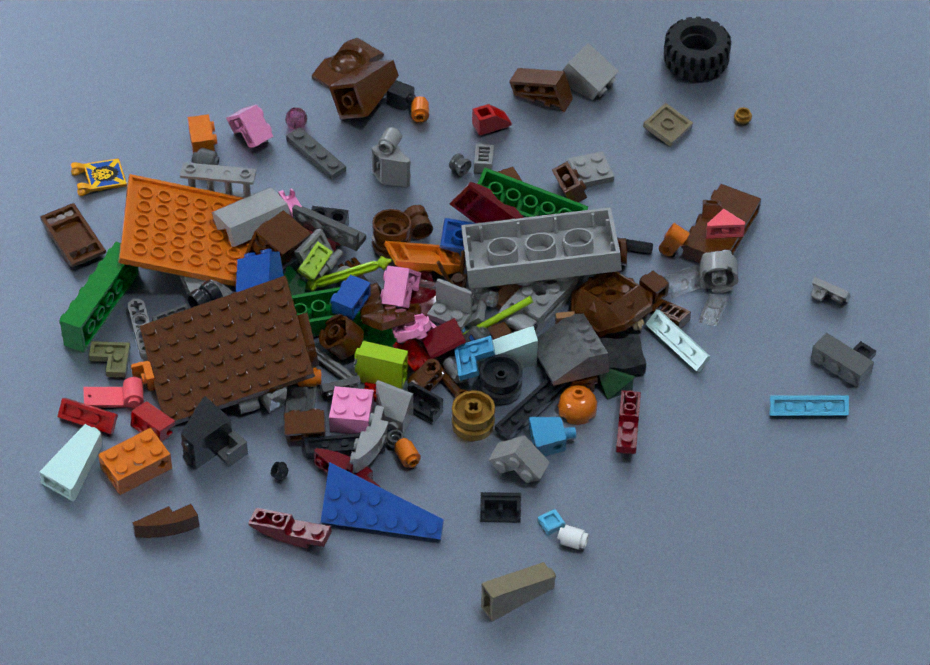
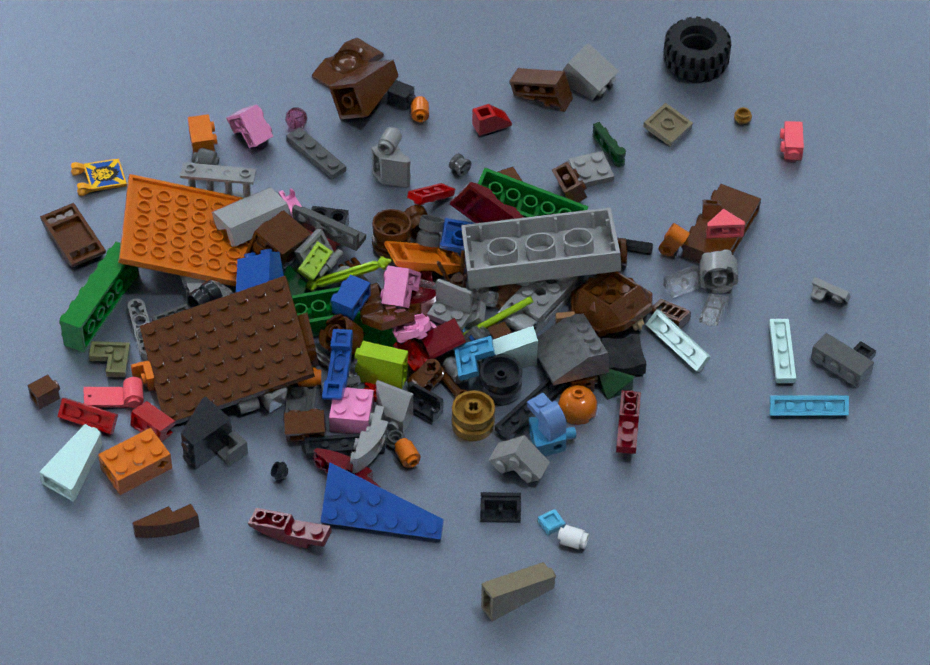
light grey slope [474,144,494,173] -> none
reddish brown brick [639,270,669,304] -> none
none -> reddish brown brick [27,375,60,409]
none -> blue slope [322,329,353,400]
none -> red plate [407,183,456,205]
none -> dark grey wheel [416,215,444,247]
none -> medium blue brick [527,393,566,442]
none -> dark green plate [592,122,626,167]
none -> light aqua plate [769,319,796,383]
none -> coral brick [780,121,804,160]

